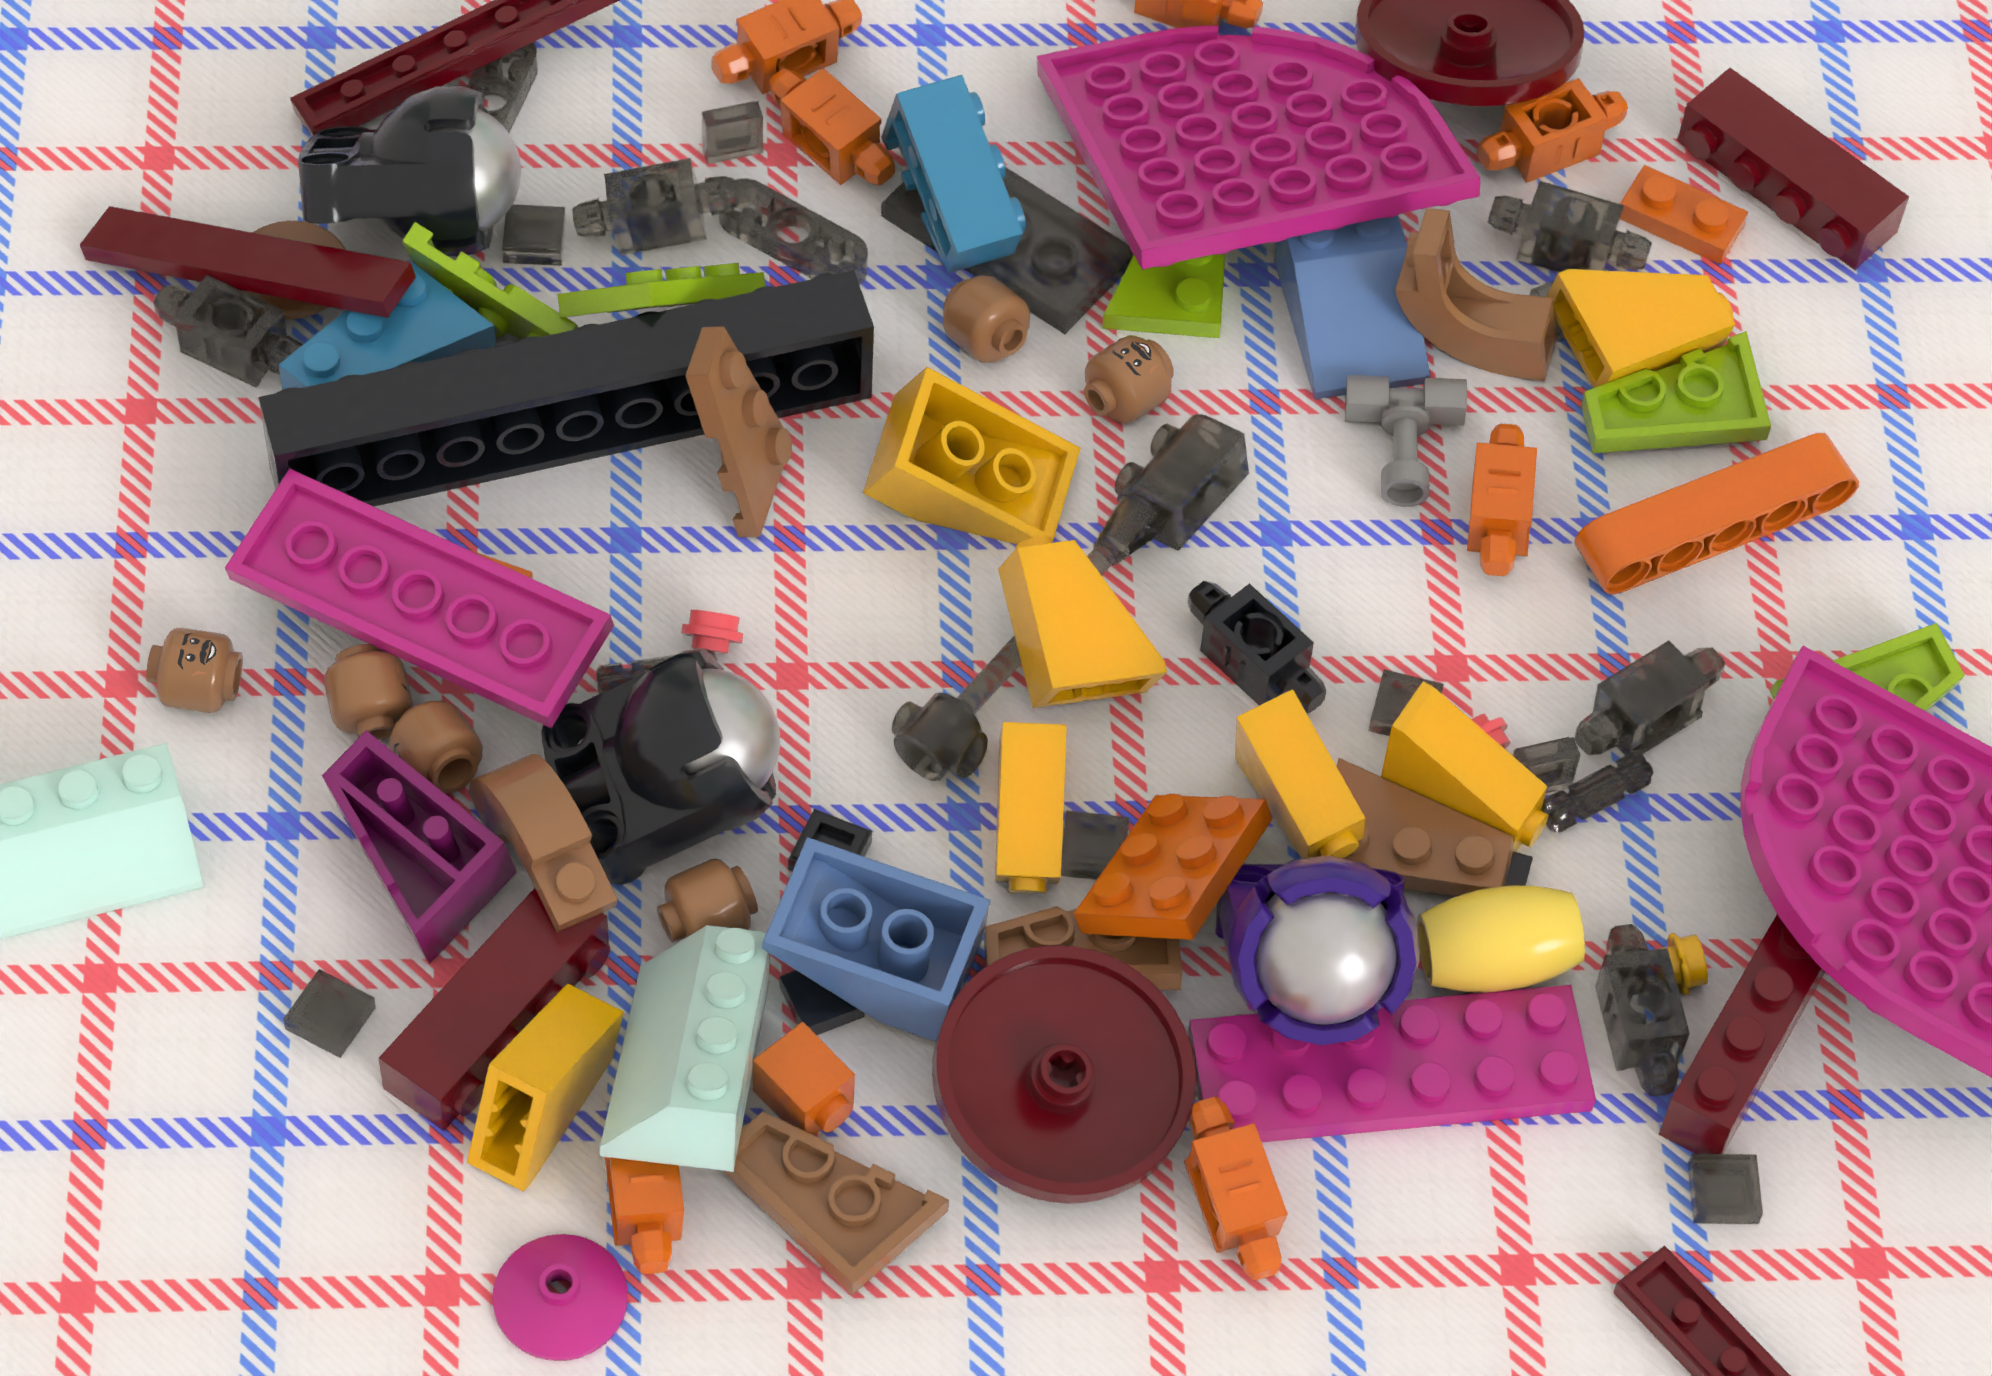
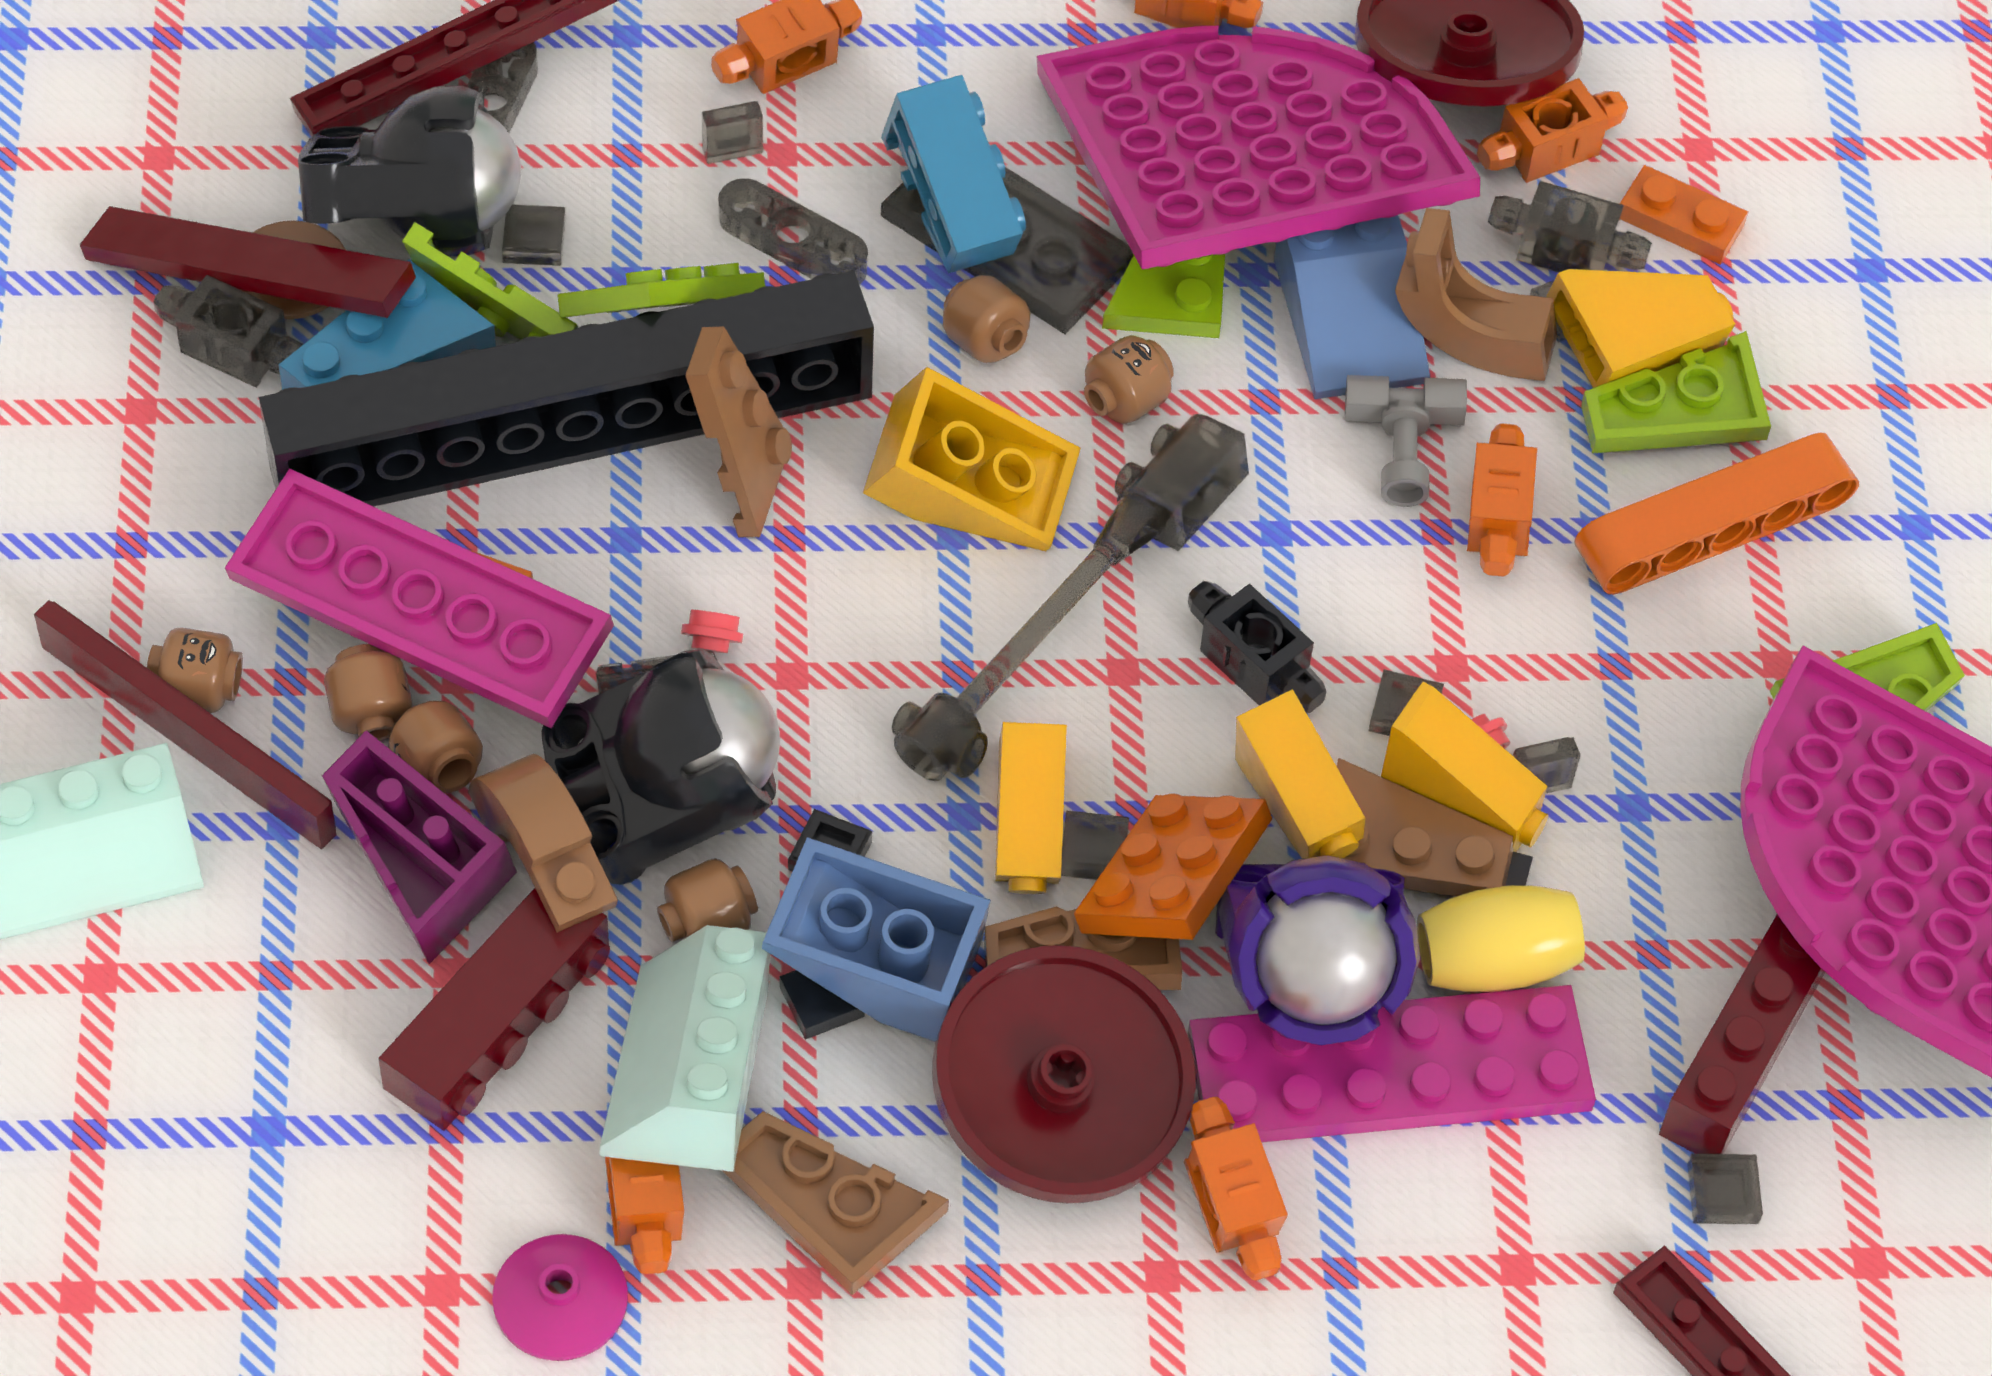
clear smoke tile [283,969,376,1058] -> none
yellow slope [467,983,624,1192] -> none
clear smoke piece [572,158,739,255] -> none
orange brick [753,1022,855,1135] -> none
orange piece [769,68,895,185] -> none
yellow slope [998,536,1167,708] -> none
clear smoke axle [1541,752,1654,833] -> none
clear smoke piece [1574,640,1725,761] -> none
clear smoke piece [1595,924,1690,1097] -> none
yellow plate [1658,933,1708,995] -> none
dark red brick [1677,67,1909,270] -> none
none -> dark red tile [34,600,337,850]

